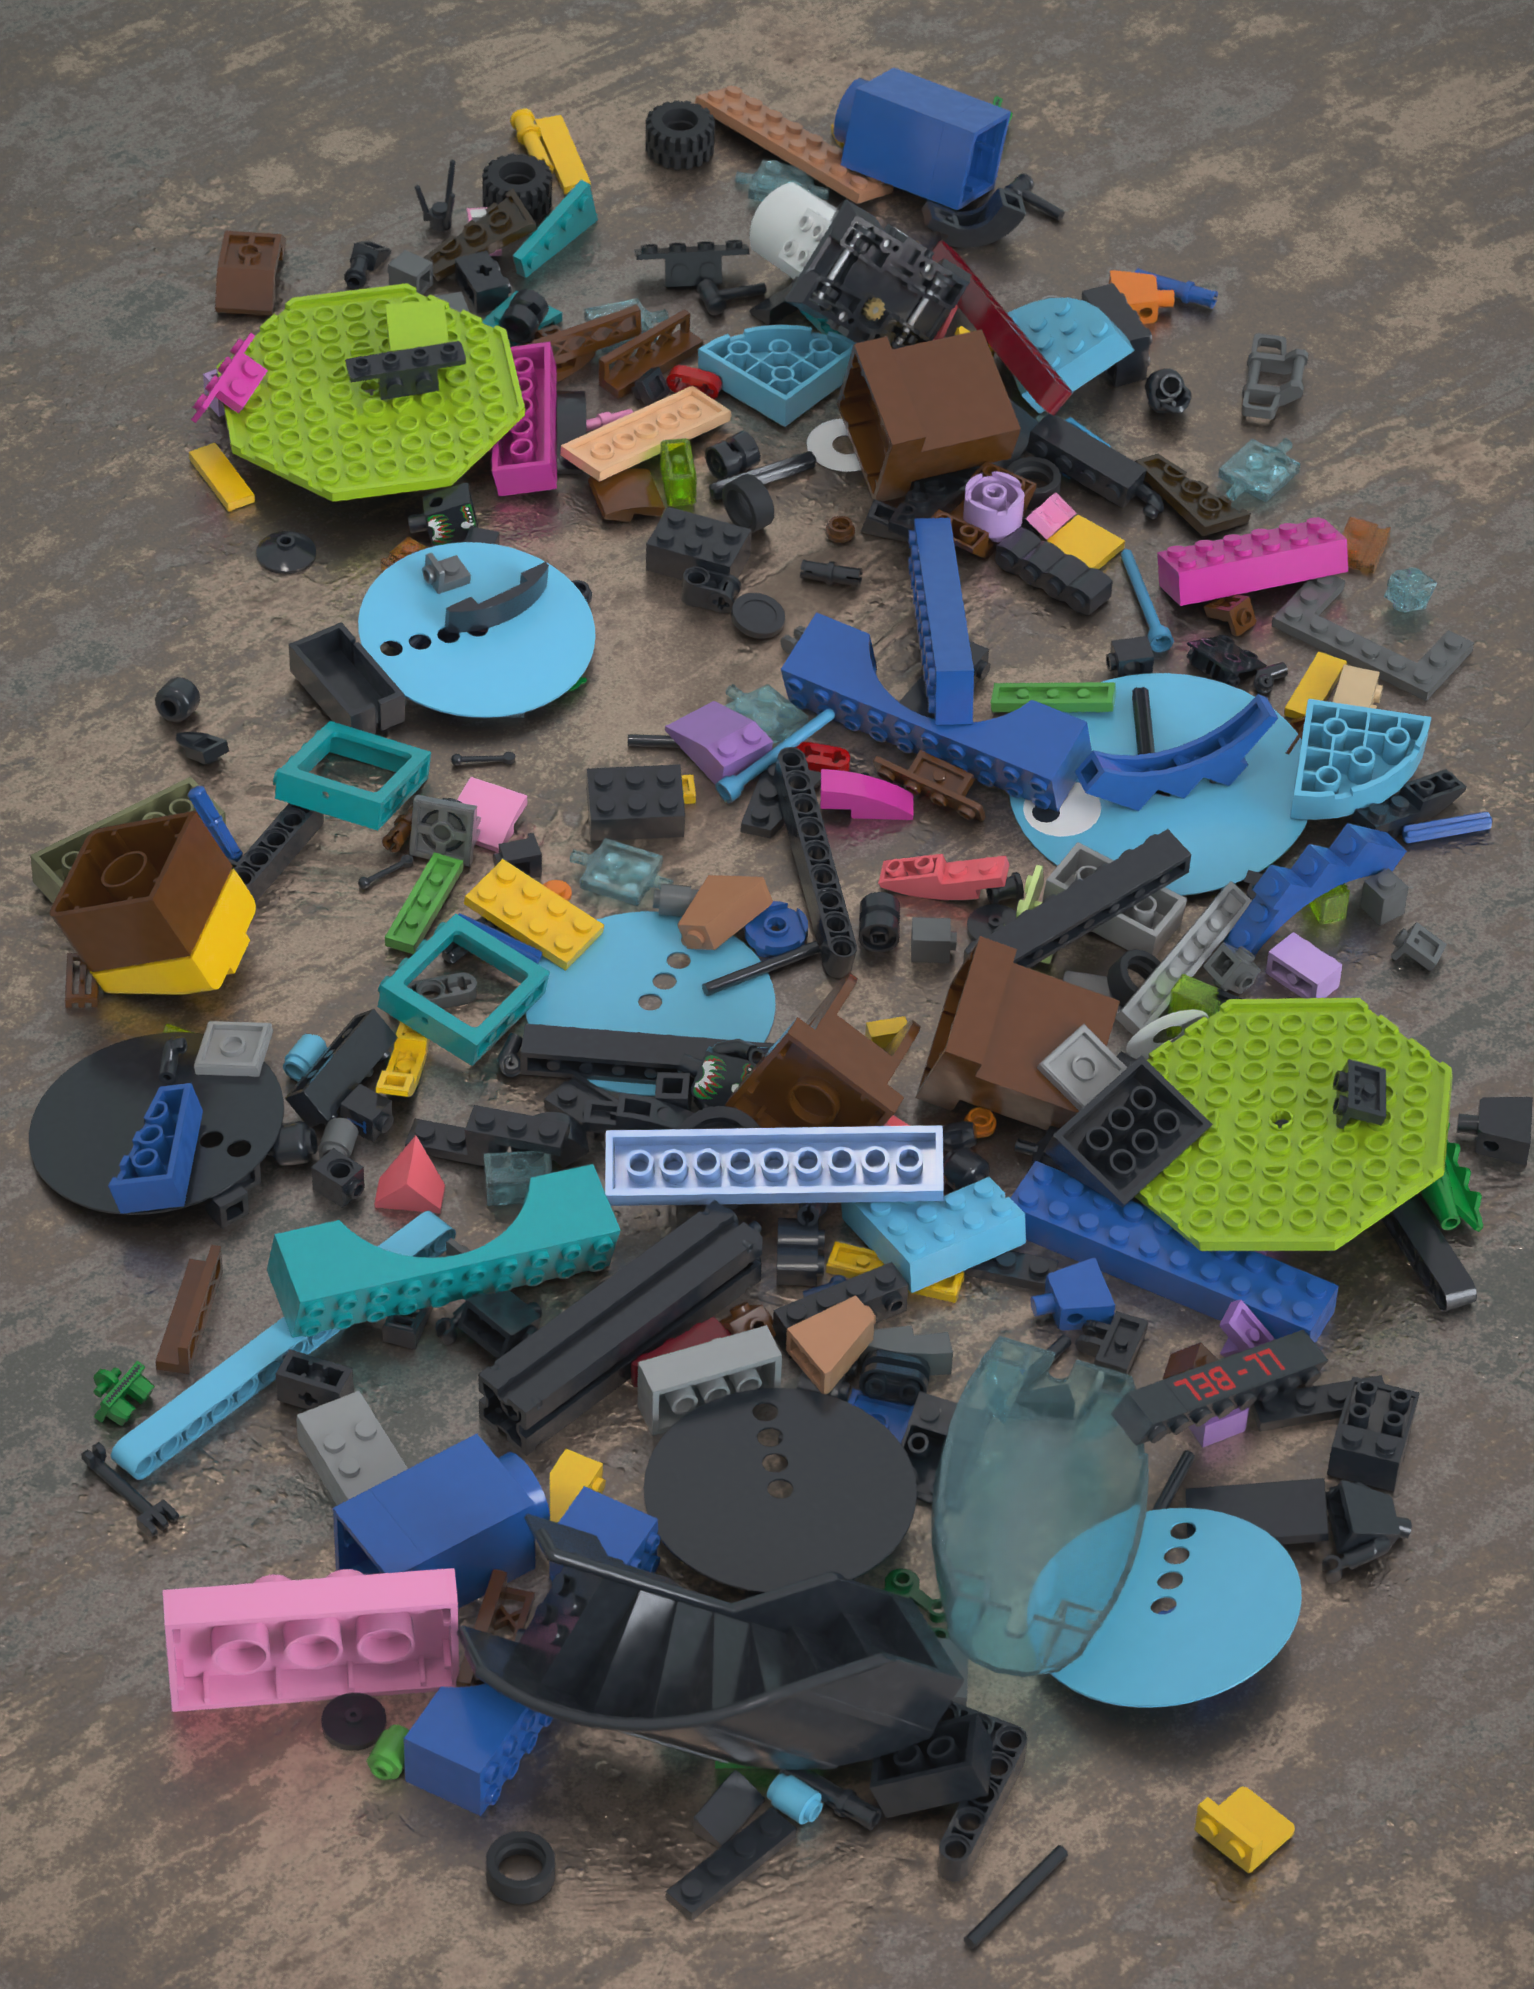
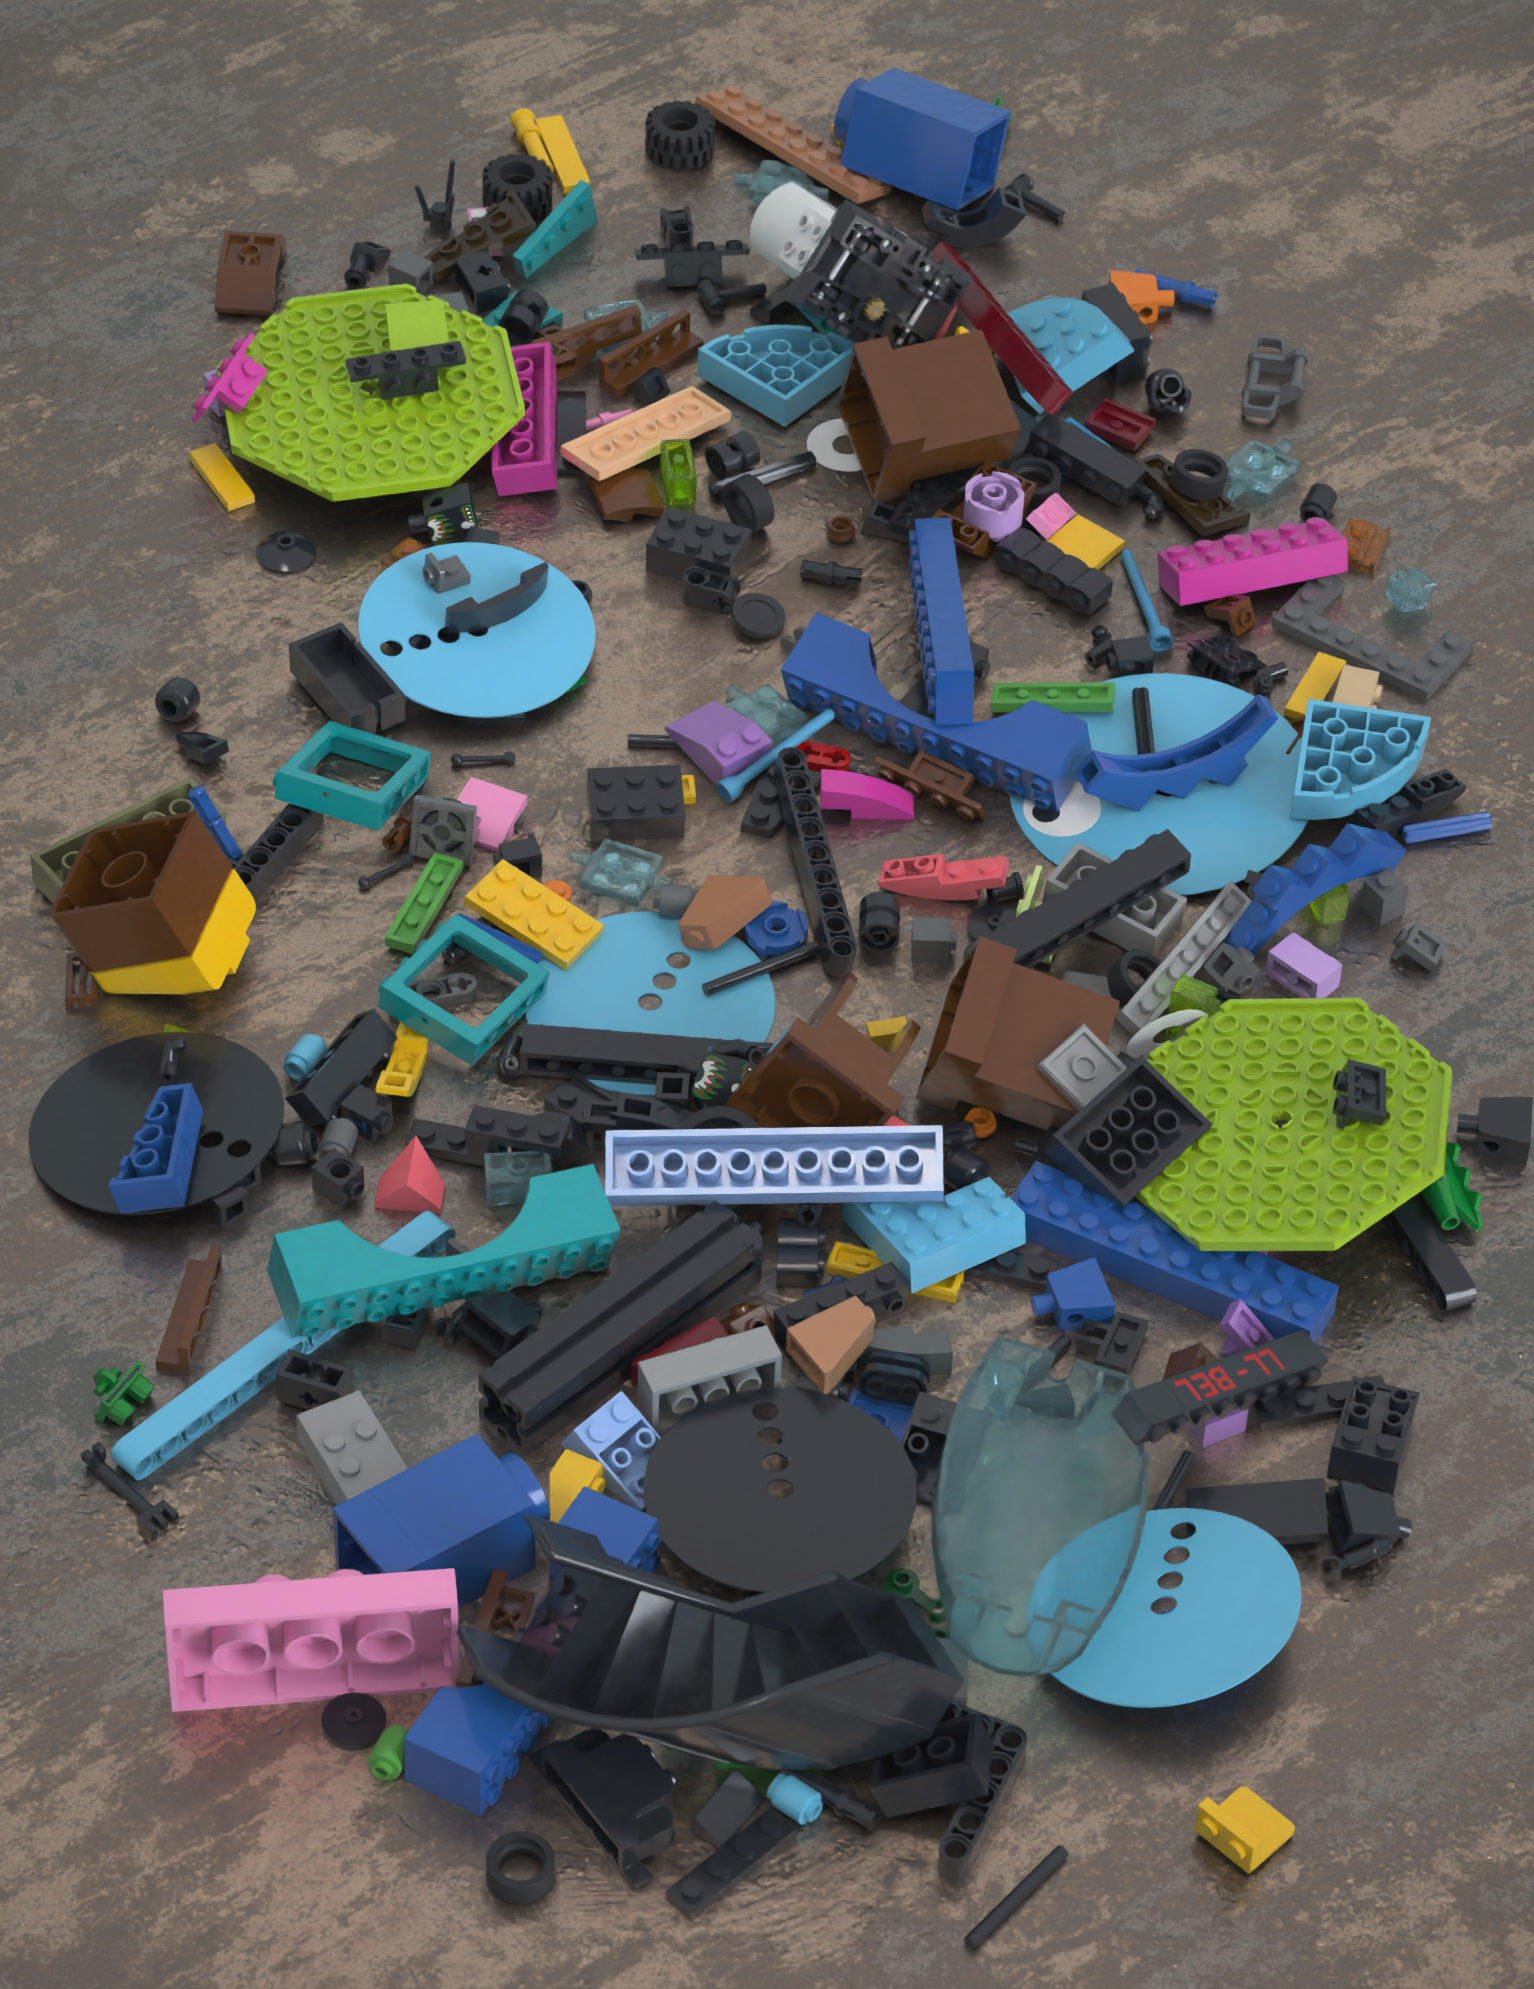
light grey tile [194,1021,273,1077] -> none
red beam [666,365,723,400] -> none
none -> black brick [529,1728,677,1889]
none -> light blue slope [560,1391,661,1511]
none -> black piece [660,206,693,248]
none -> dark red plate [1084,398,1156,451]
none -> black arm [1085,625,1112,666]
none -> black tyre [1170,449,1229,500]
none -> black brick [1300,483,1337,522]

